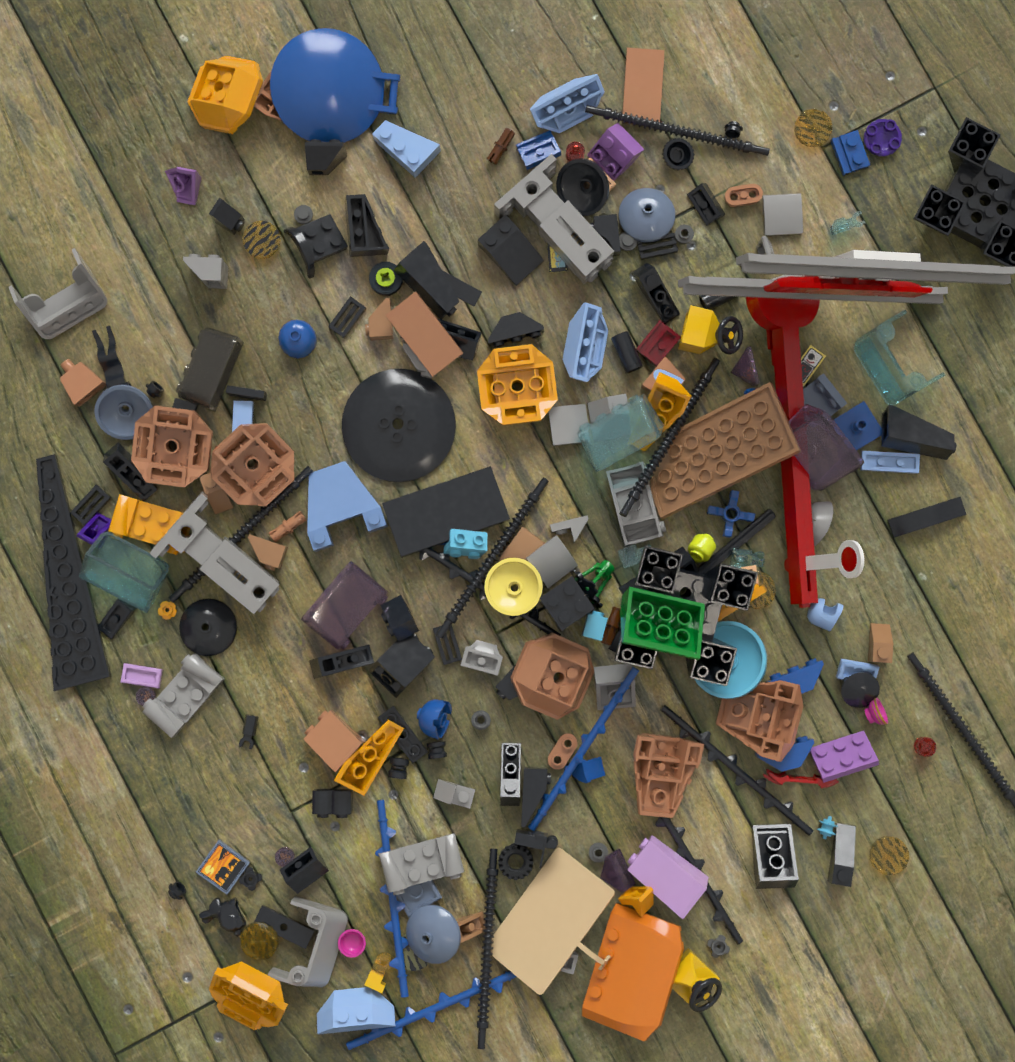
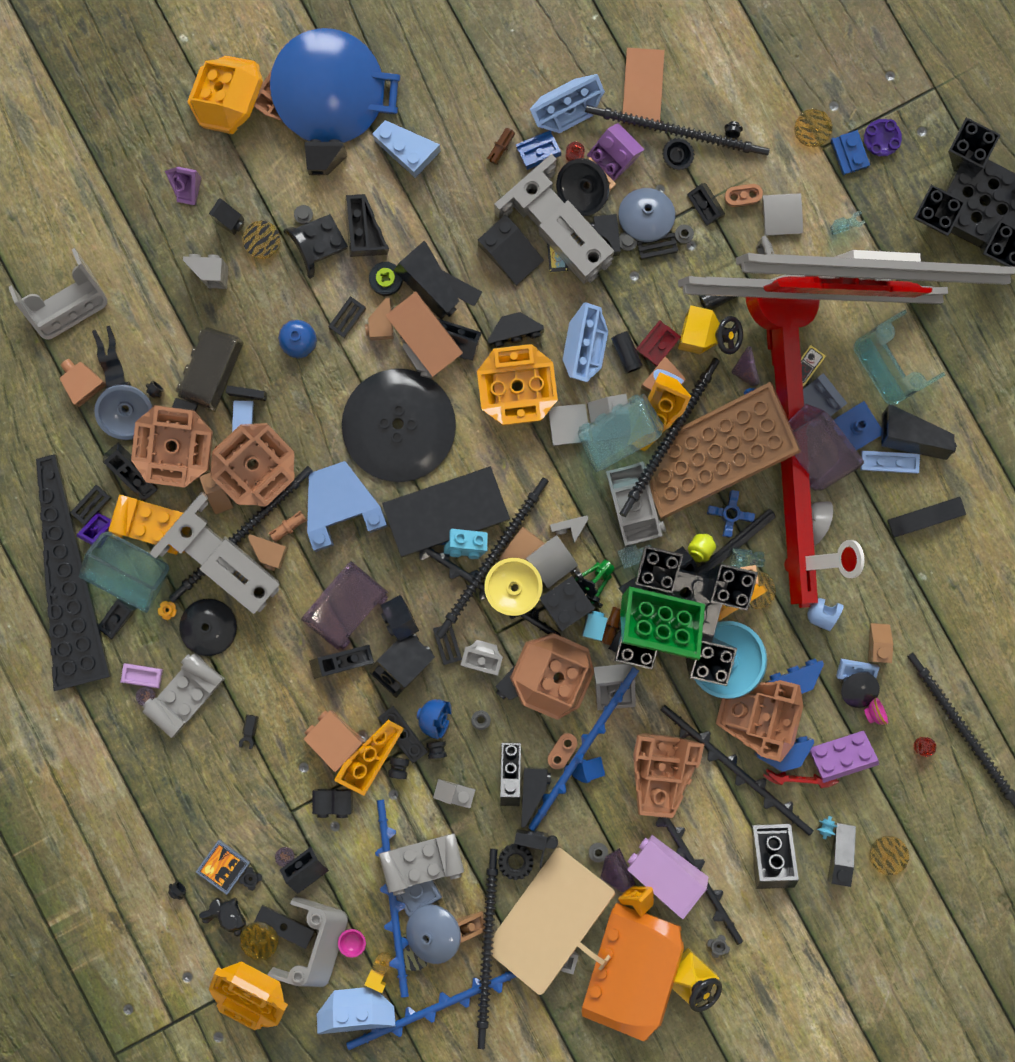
black slope [631,263,680,324] -> none

